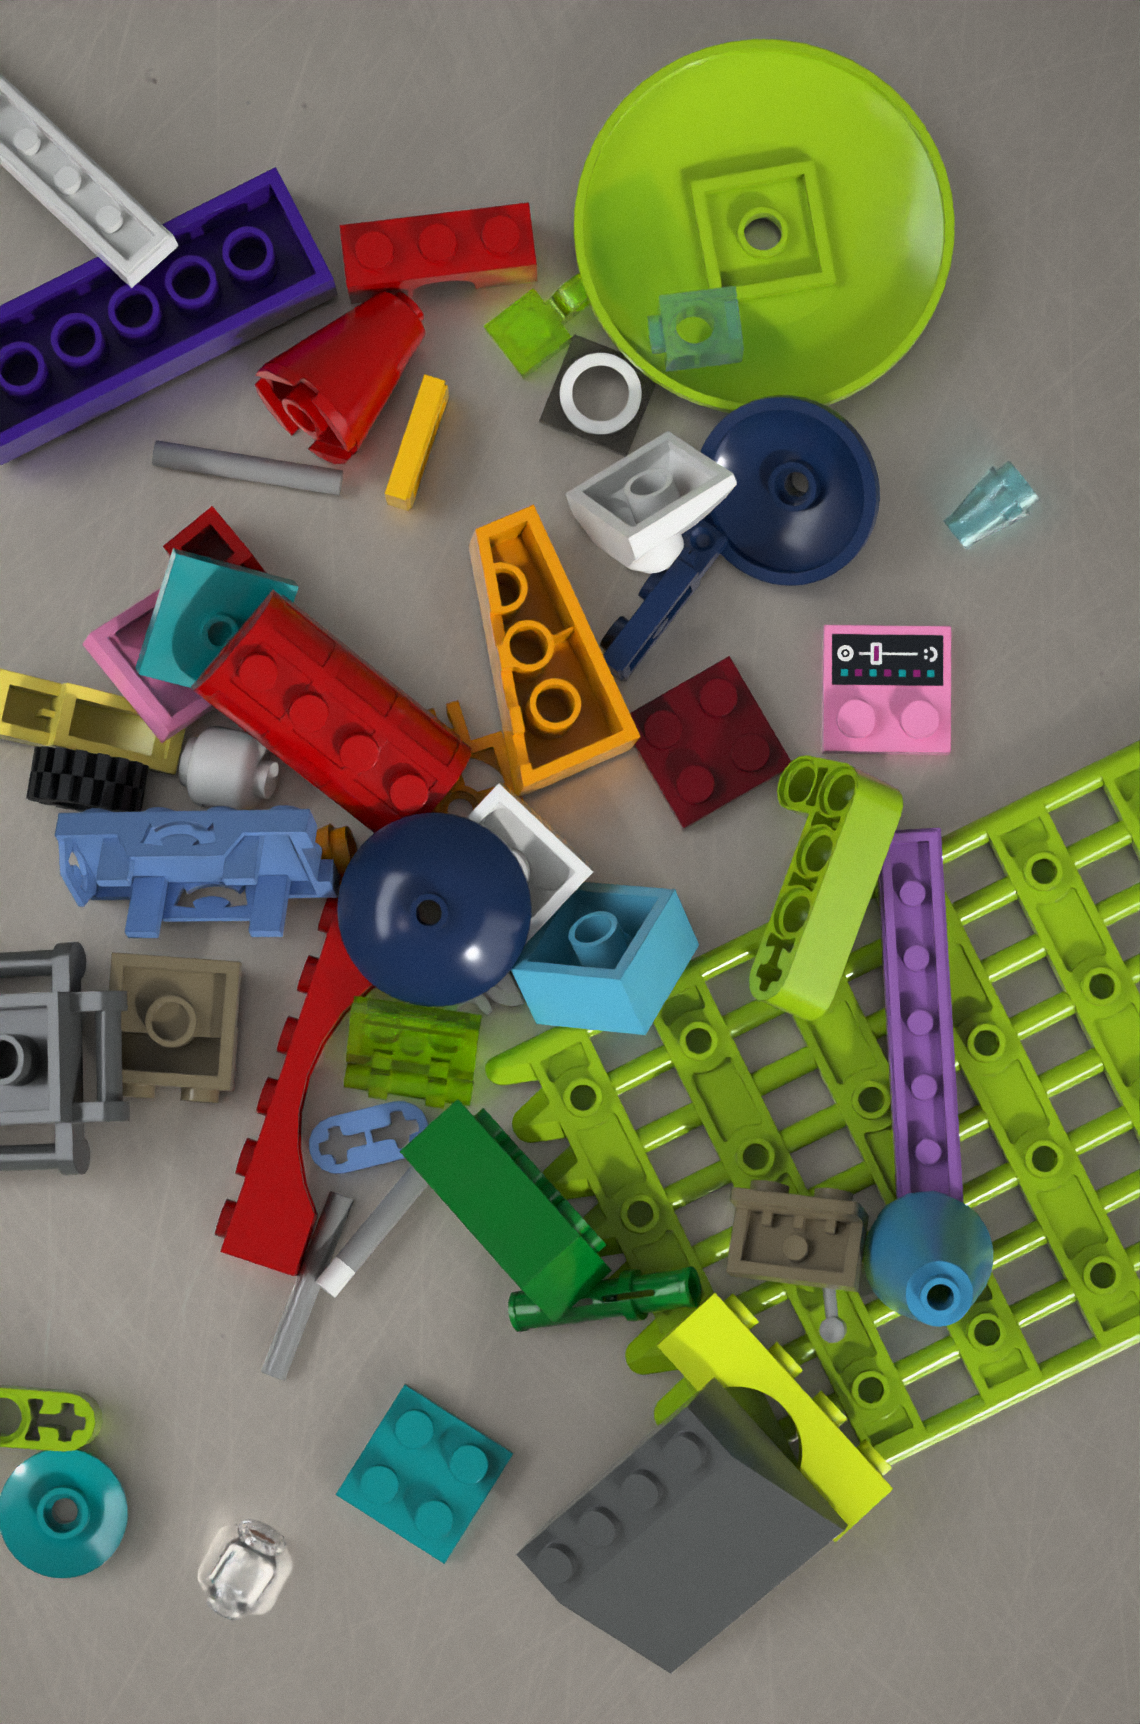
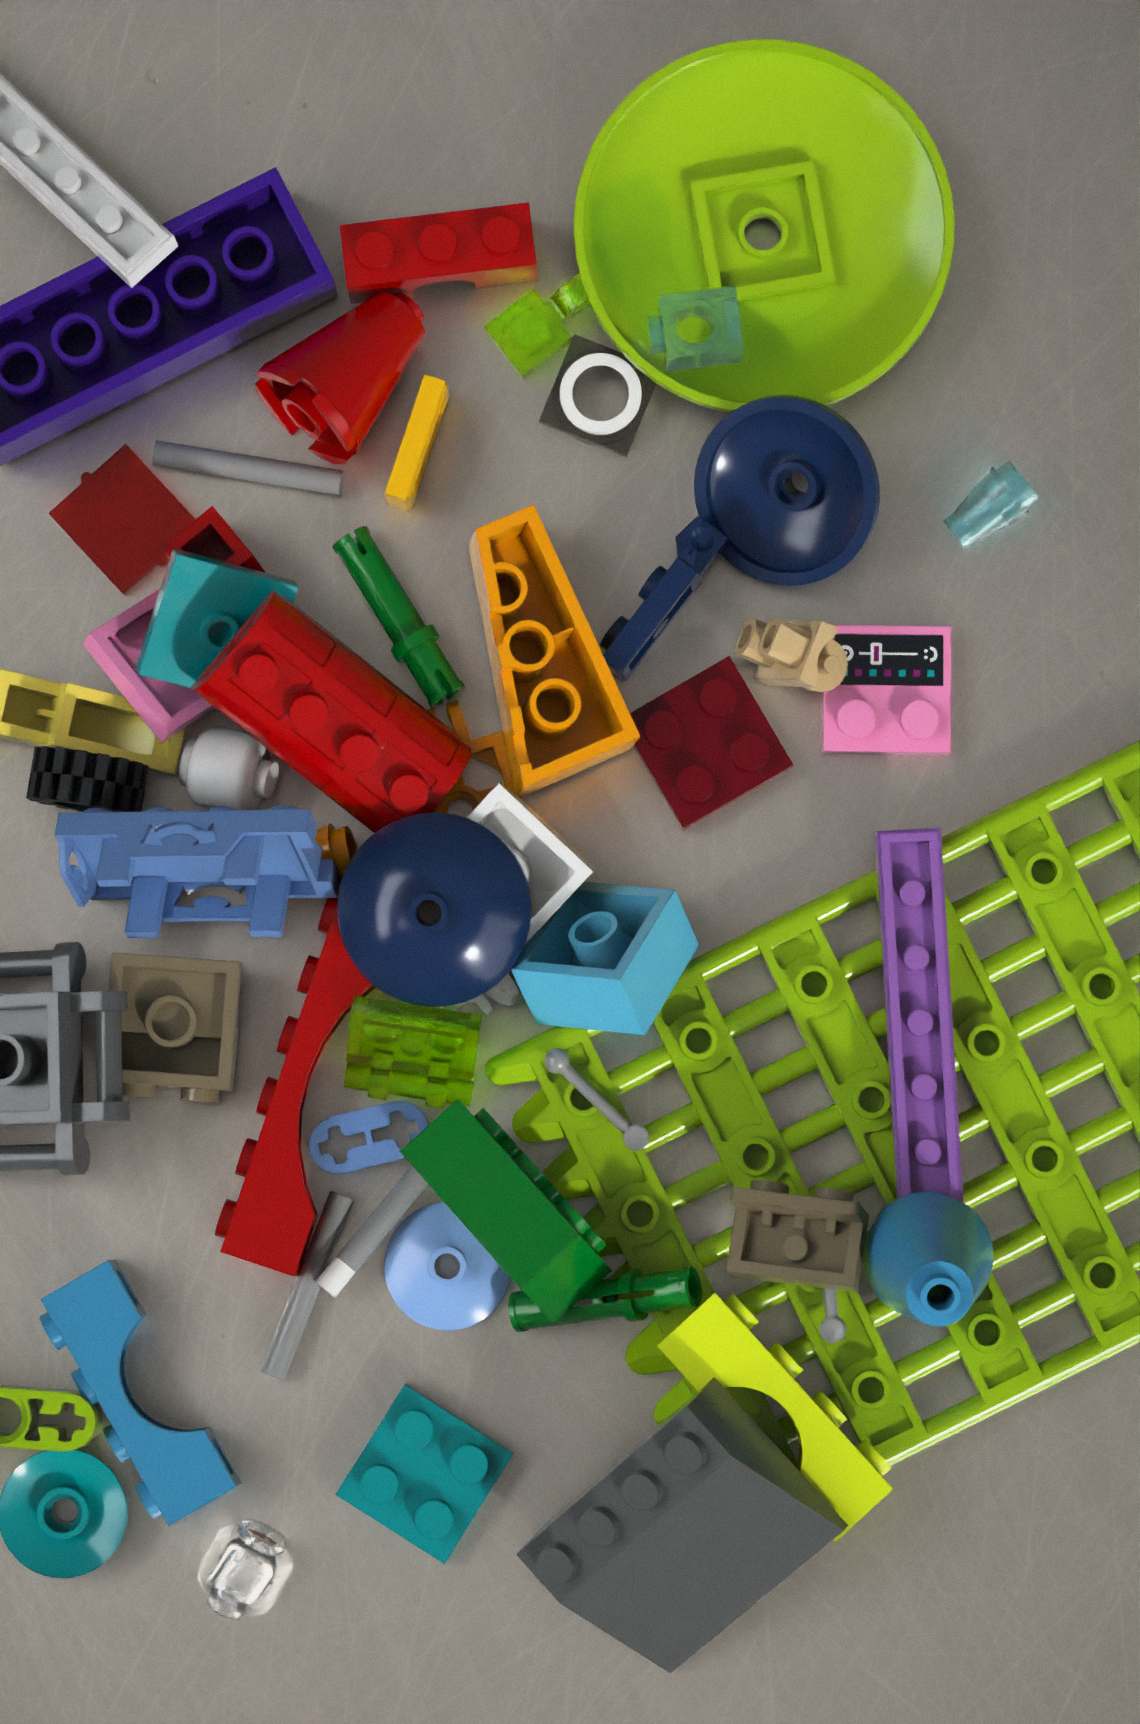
white slope [565,431,737,574] -> none
lime beam [749,756,903,1021] -> none
none -> dark azure arch [39,1260,242,1526]
none -> clear red piece [49,443,195,595]
none -> green pin [332,526,465,708]
none -> light blue dish [384,1202,511,1330]
none -> light grey hinge [544,1048,649,1151]
none -> tan hips [734,618,848,692]

